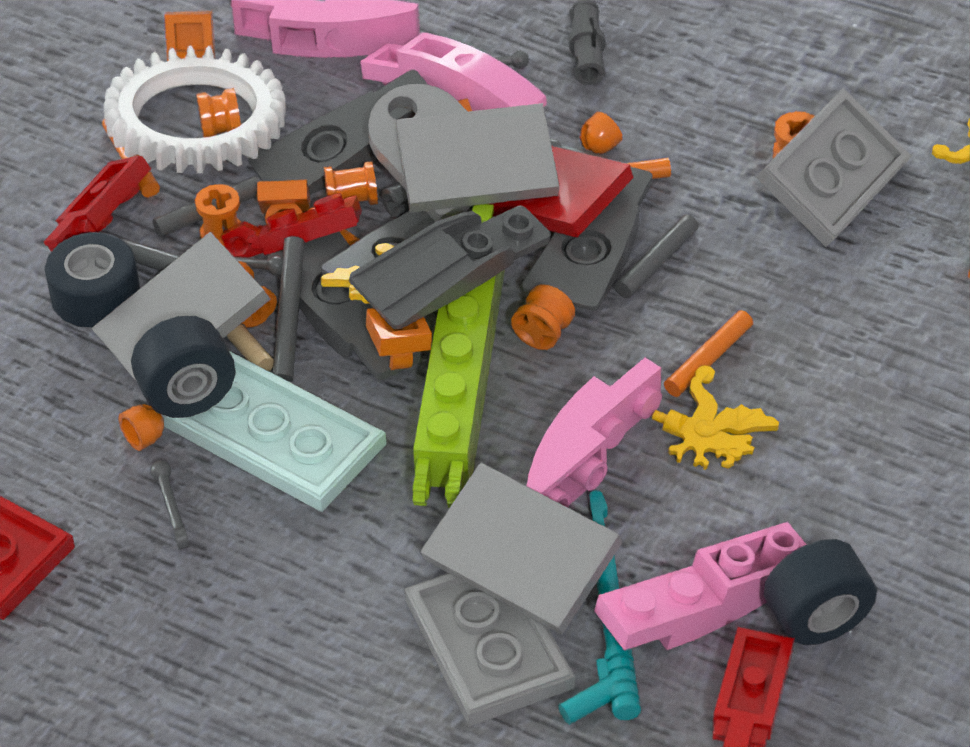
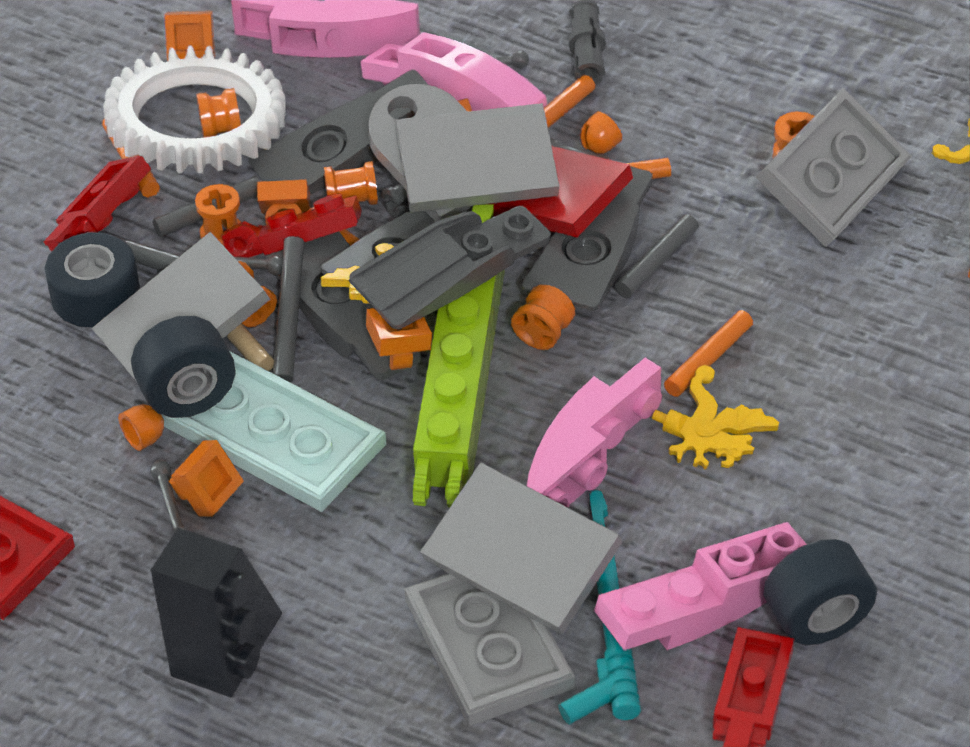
none -> black wedge [150,527,282,698]
none -> orange tile [168,440,244,517]
none -> orange piece [544,75,595,128]

